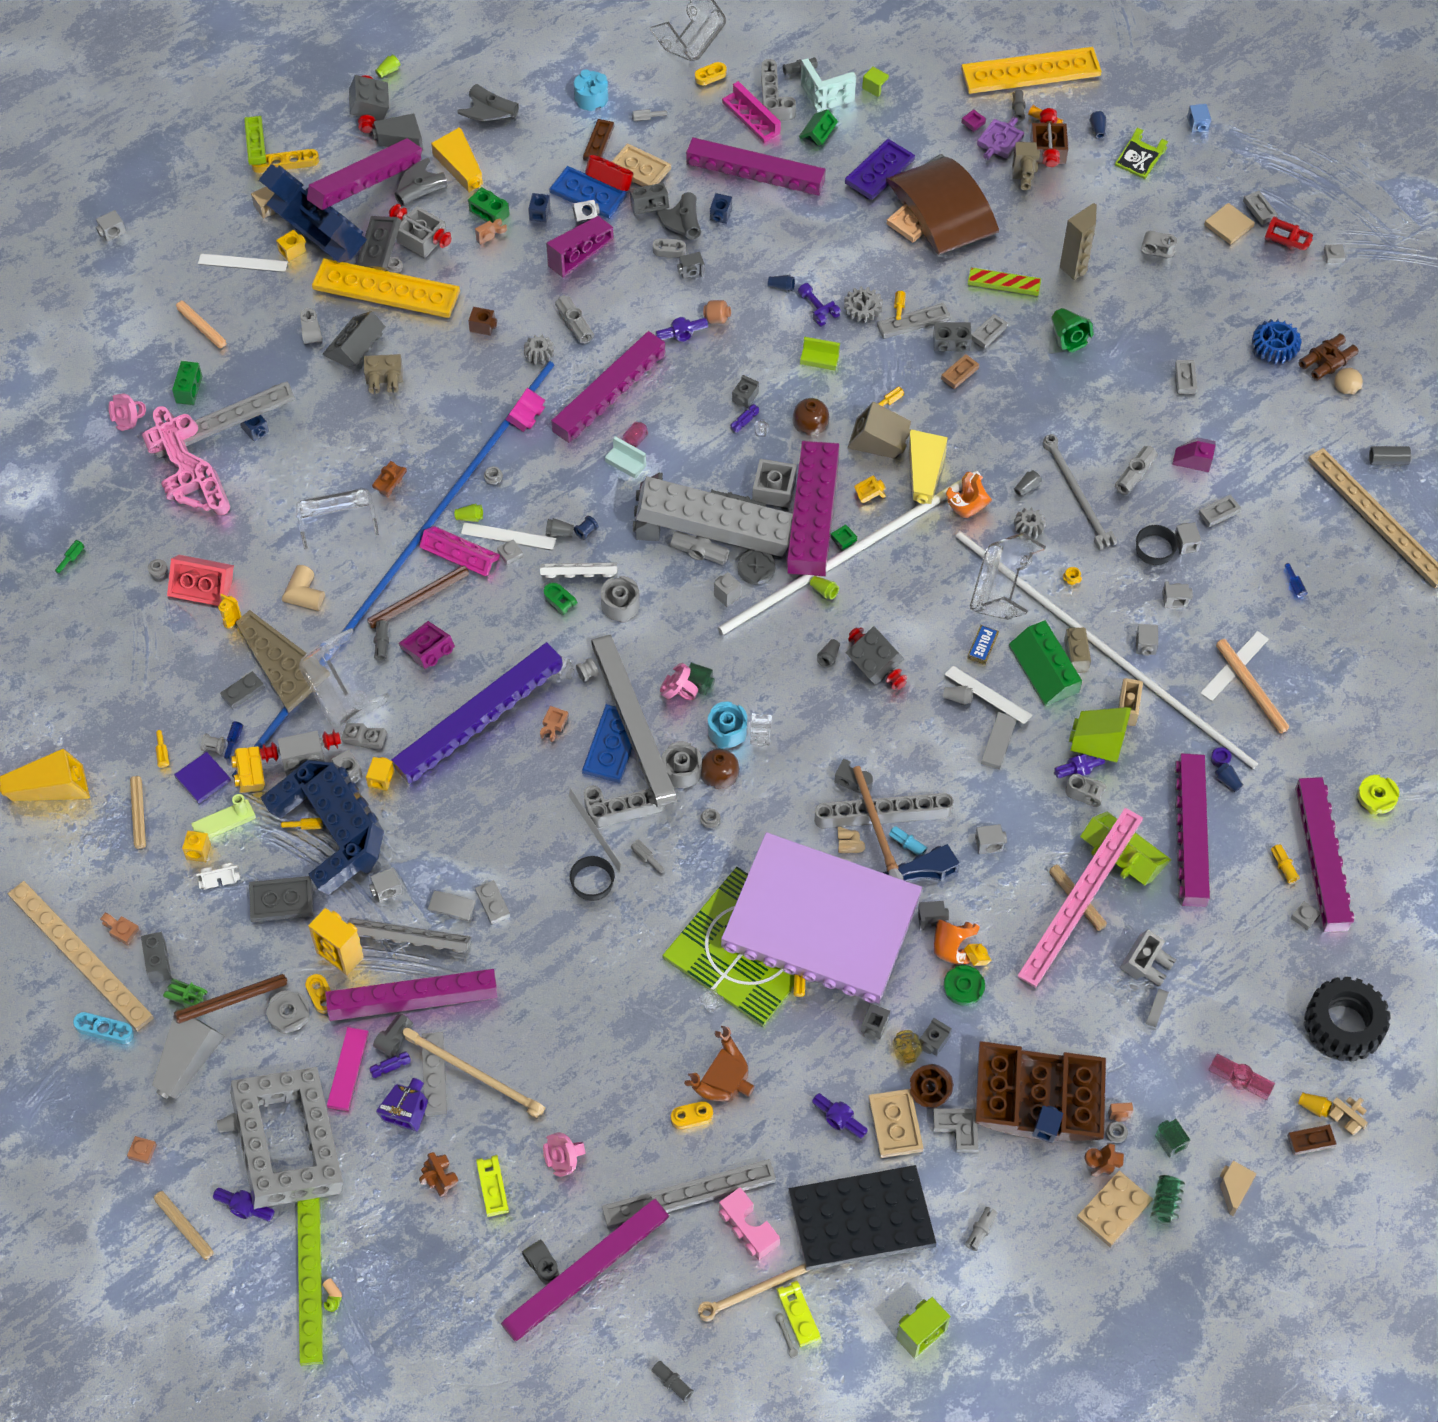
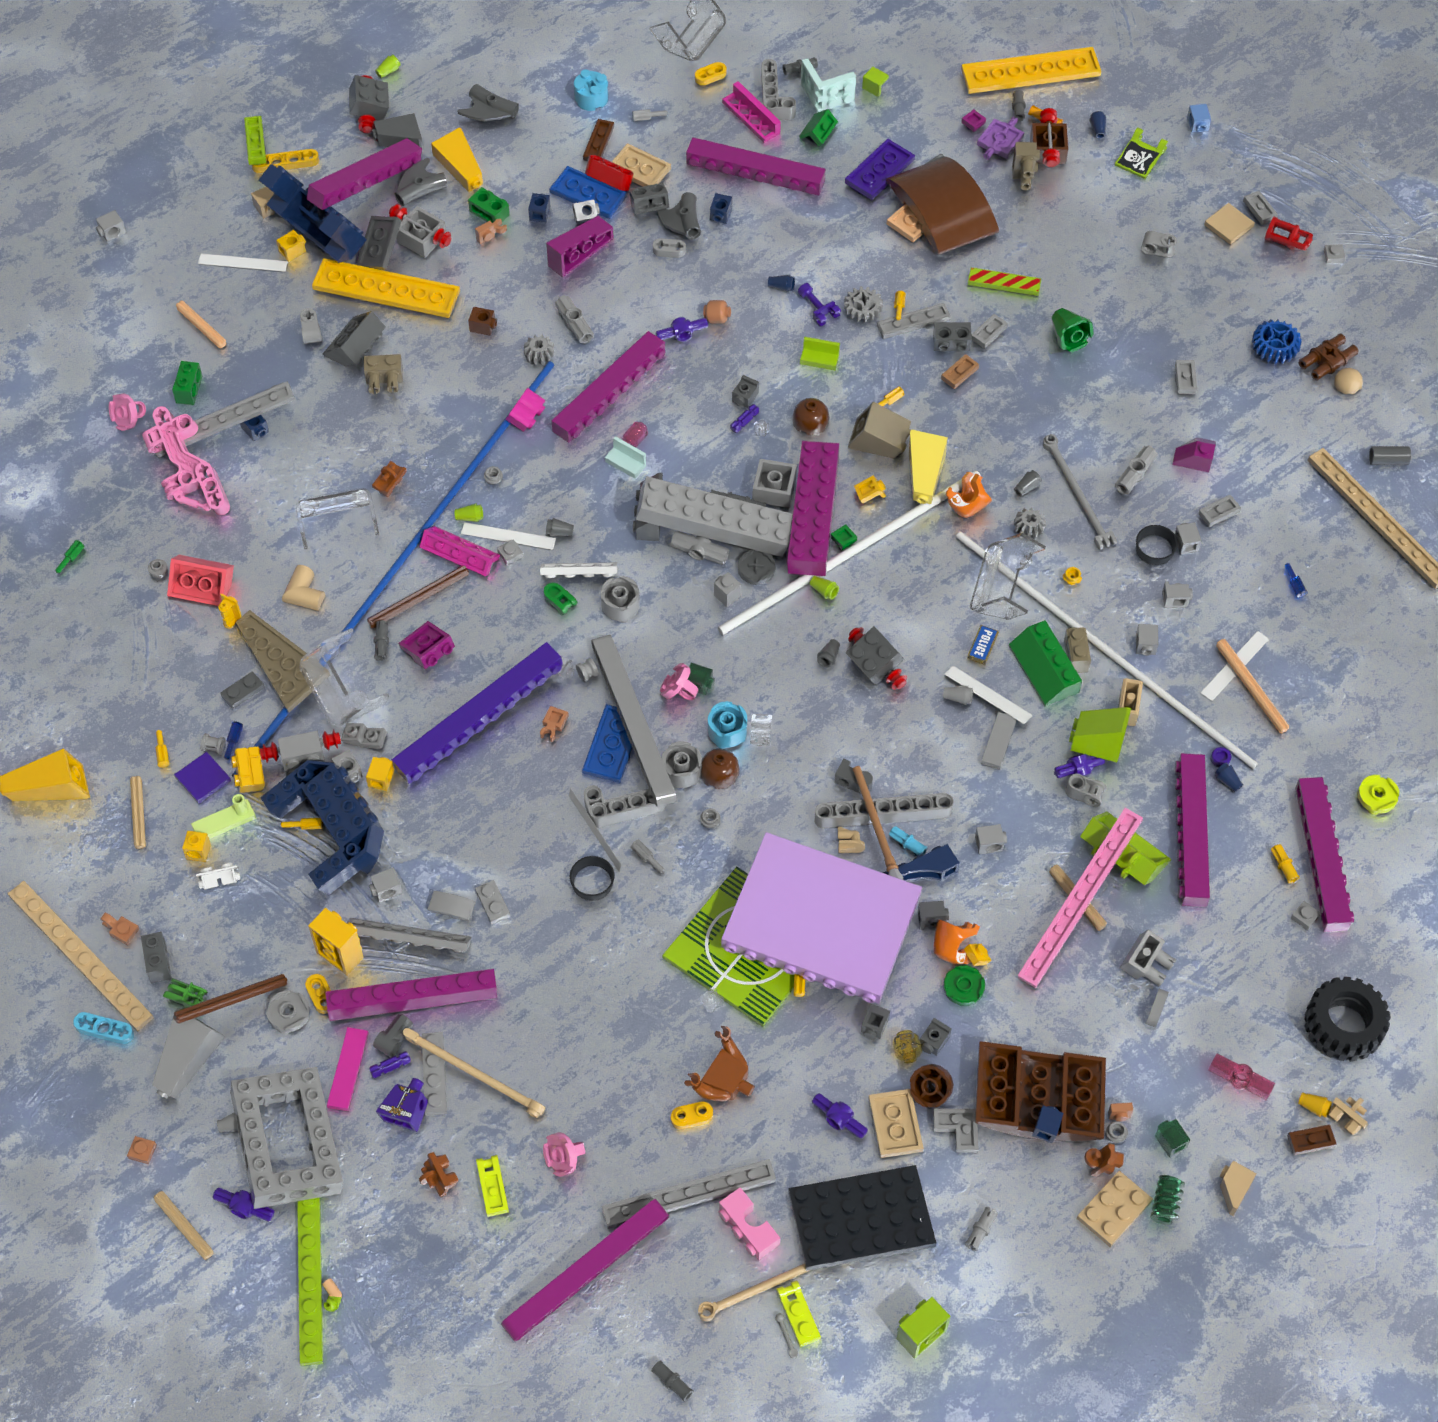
dark grey plate [249,876,314,922] -> none
light grey plate [386,257,403,273] -> none
dark grey piece [522,1239,559,1284] -> none
dark blue bush [573,515,599,540] -> none
dark grey brick [677,252,705,279] -> none
dark tan slope [1060,203,1097,280] -> none

